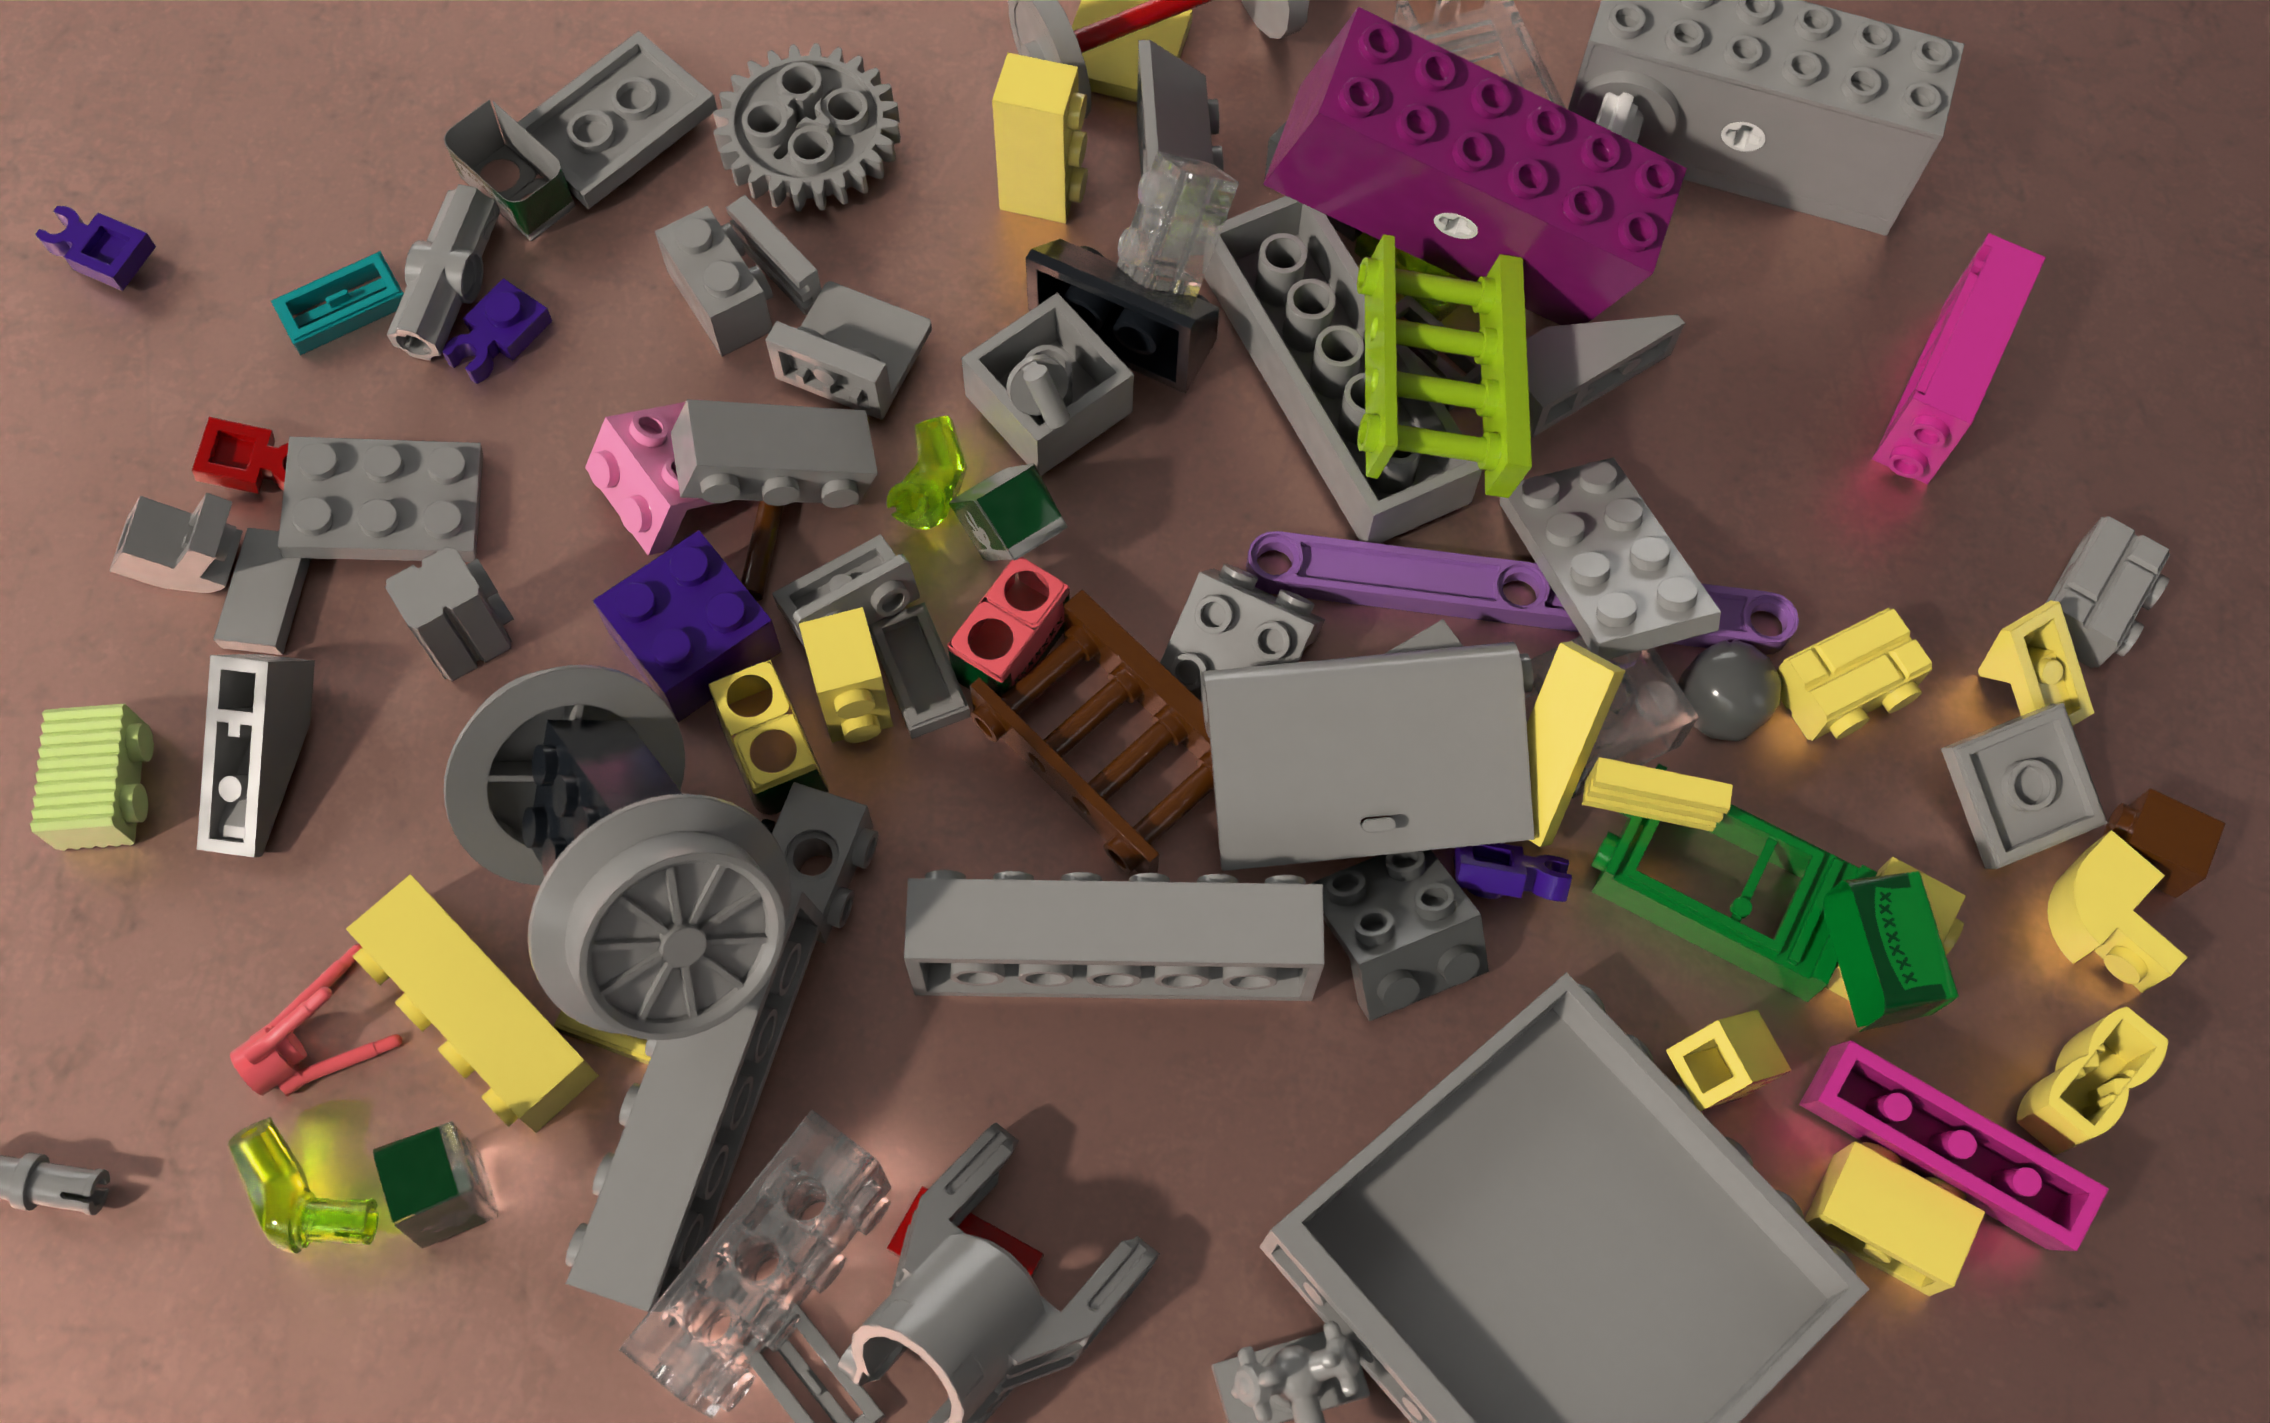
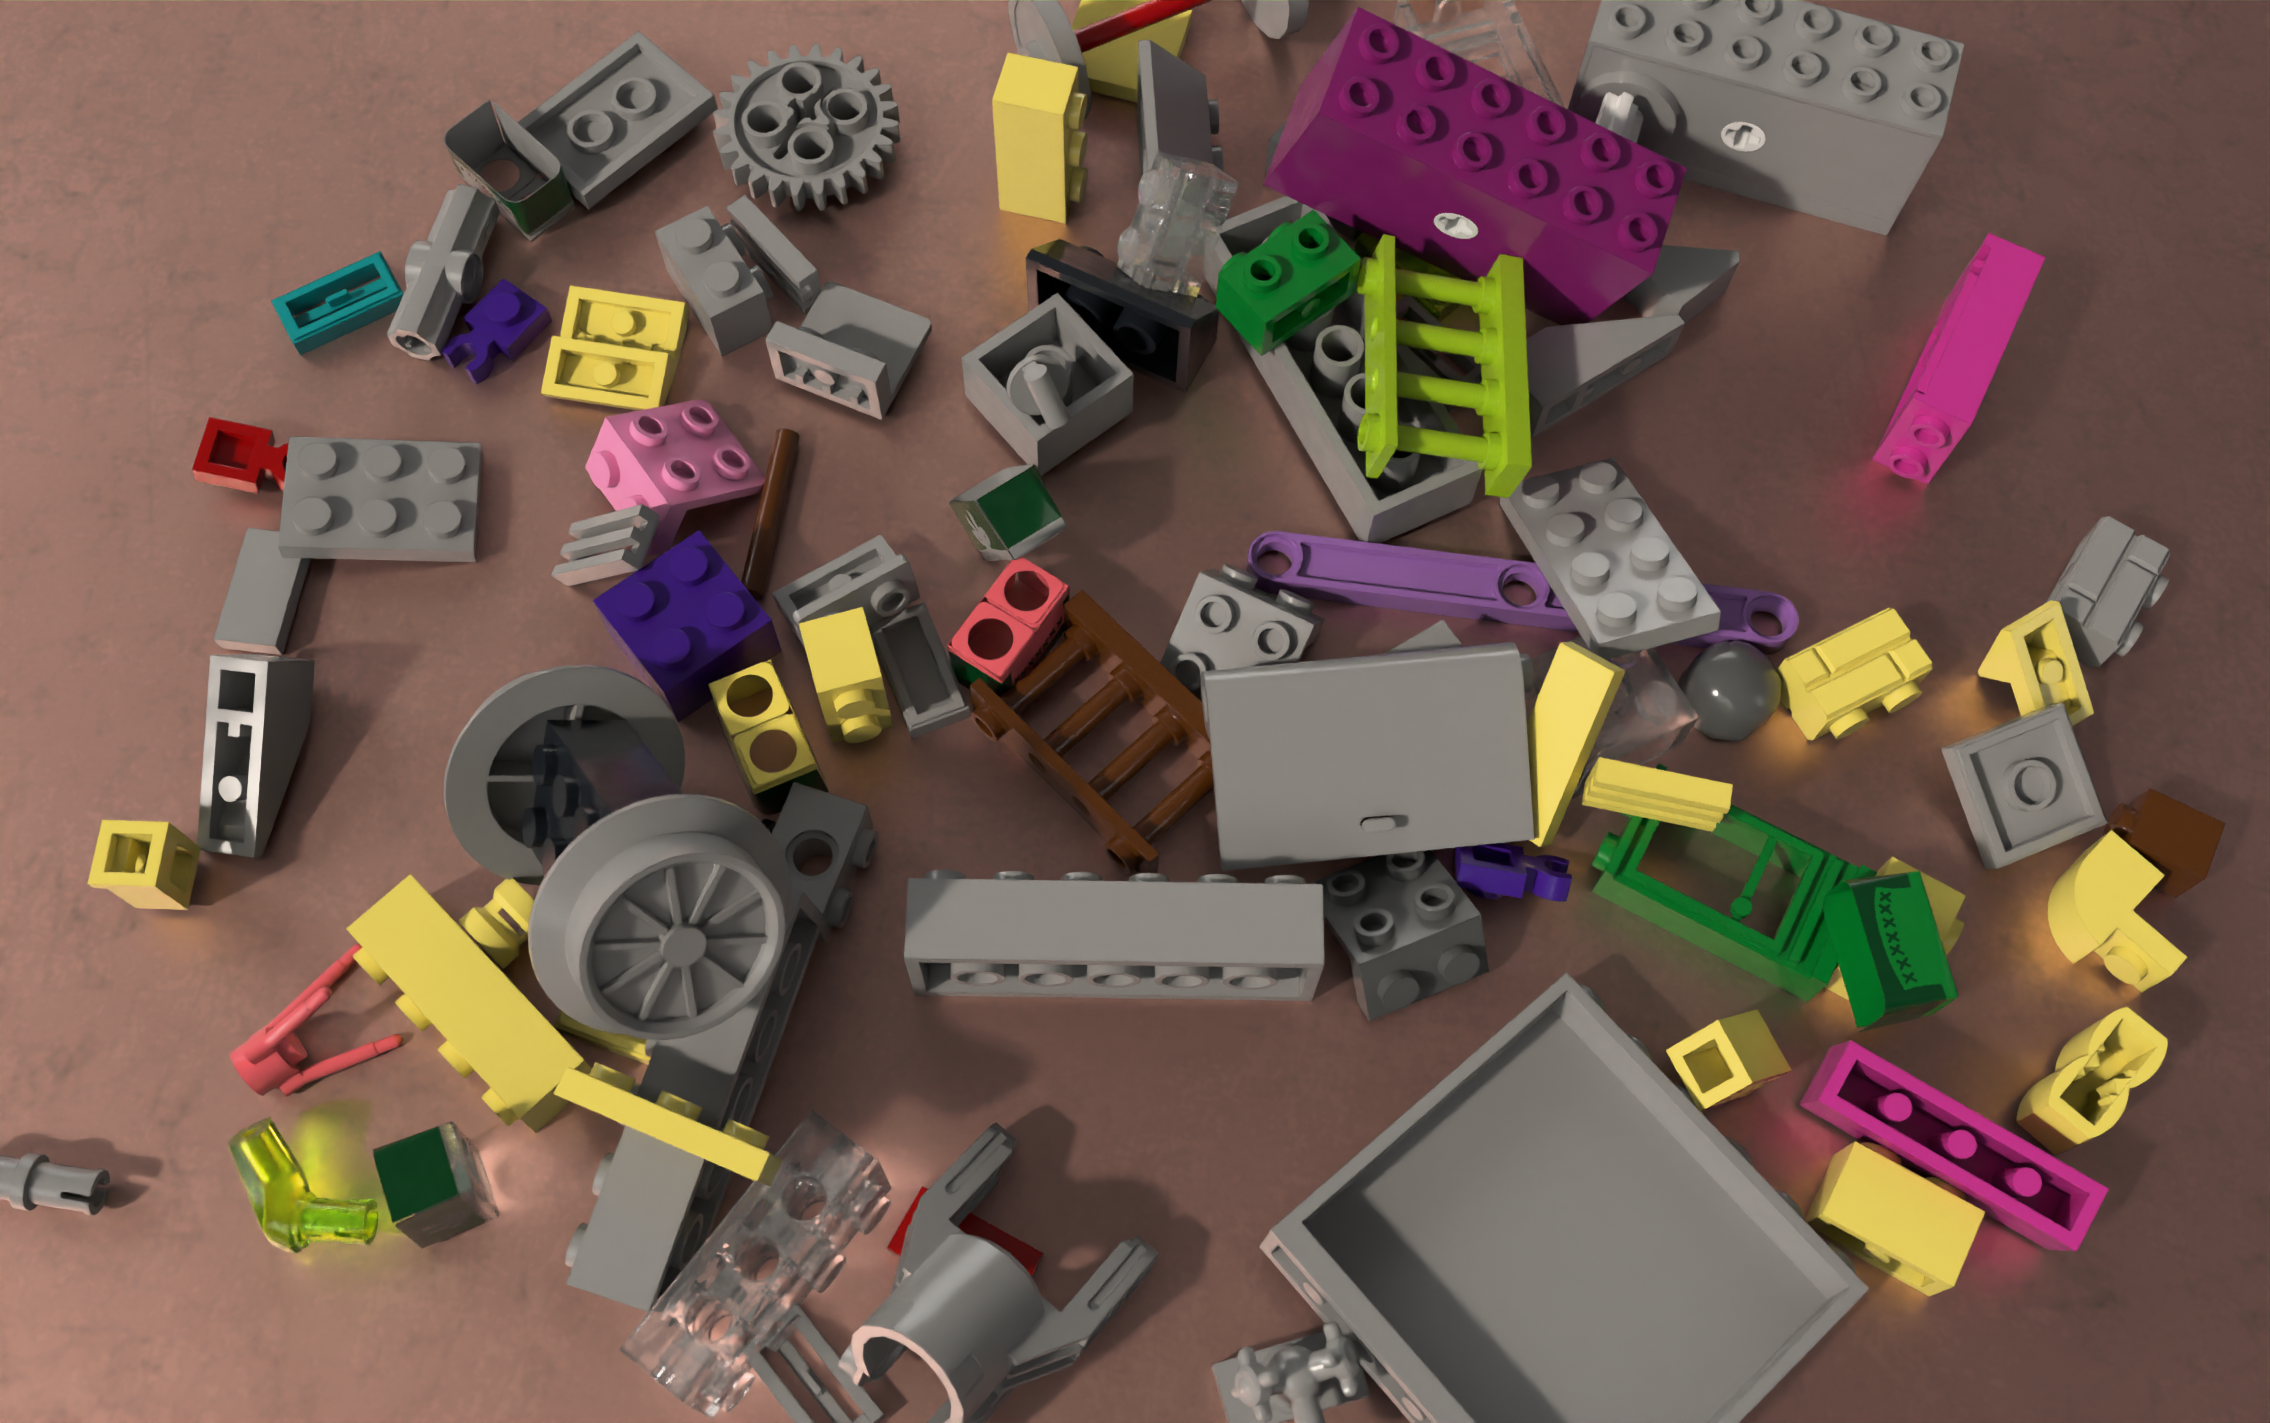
yellowish green brick [30,704,154,851] -> none
dark purple plate [36,206,156,291] -> none
light grey brick [109,493,243,593] -> none
light grey brick [385,546,514,681] -> none
light grey brick [671,399,878,508] -> none
clear neon green arm [887,416,967,530] -> none
none -> light yellow brick [88,820,201,910]
none -> light yellow wheel [458,878,534,969]
none -> light yellow slope [541,285,690,411]
none -> light grey tile [551,504,660,586]
none -> light yellow plate [553,1062,783,1187]
none -> green brick [1215,209,1361,357]
none -> light grey slope [1623,245,1740,325]

